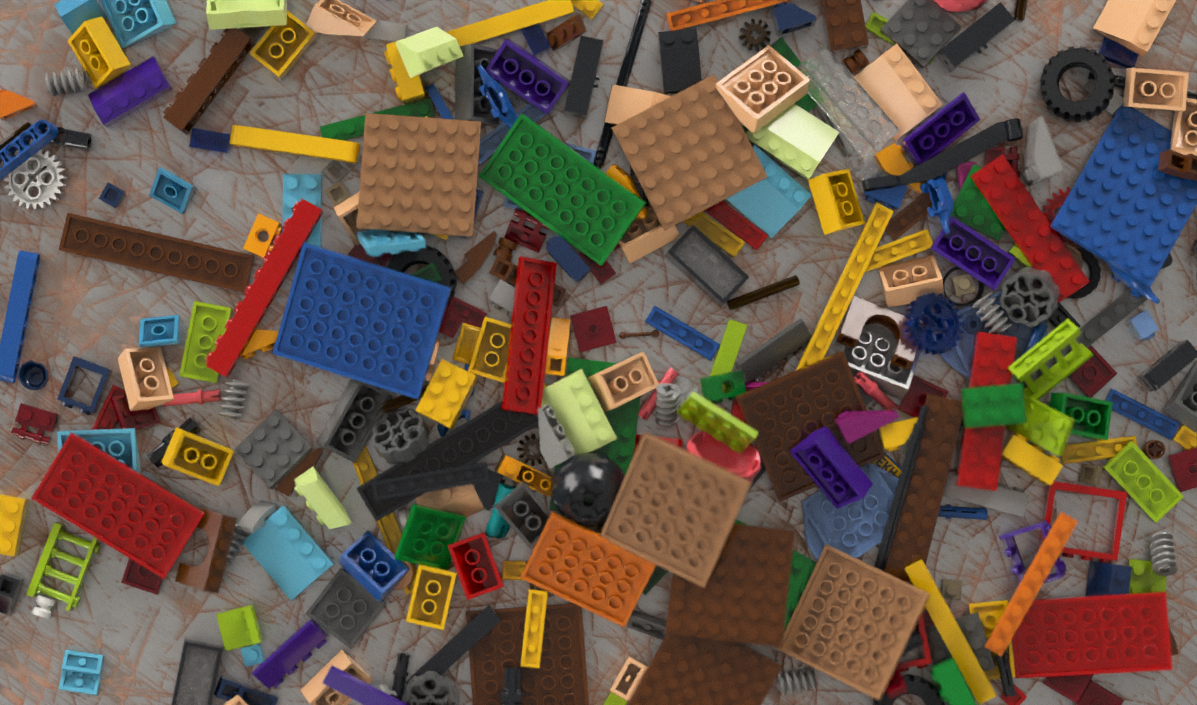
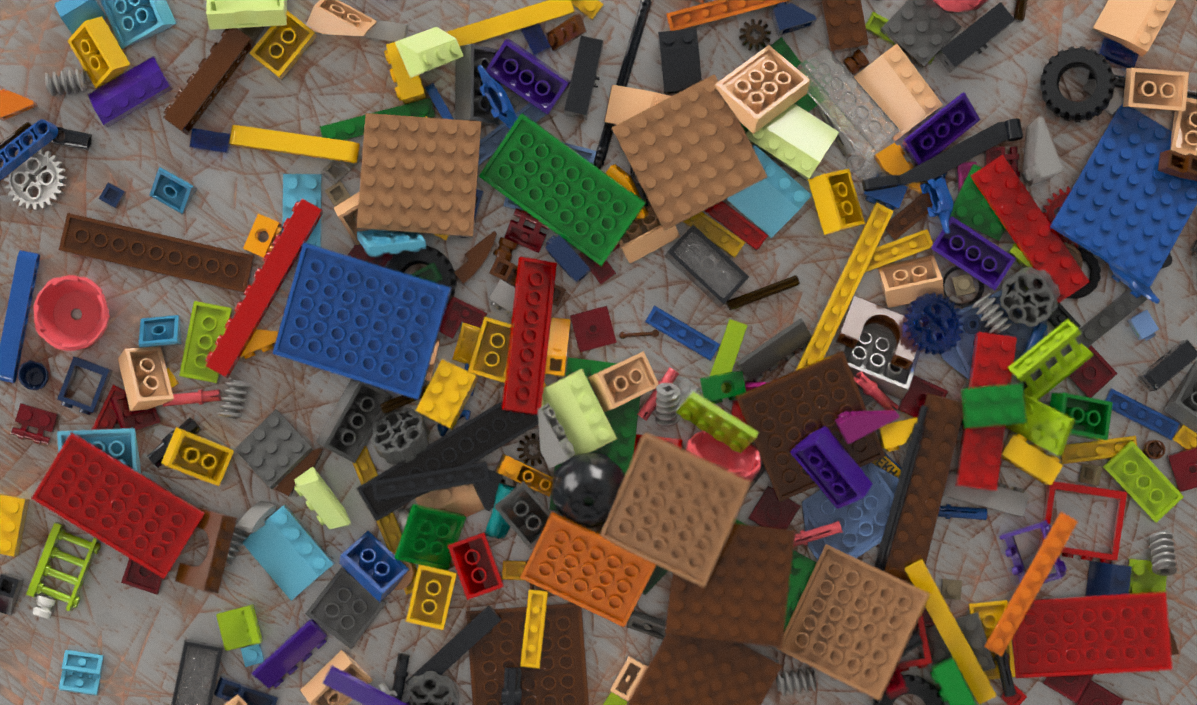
none -> coral piece [33,275,110,351]
none -> dark red plate [748,486,801,530]
none -> coral pin [793,521,843,547]

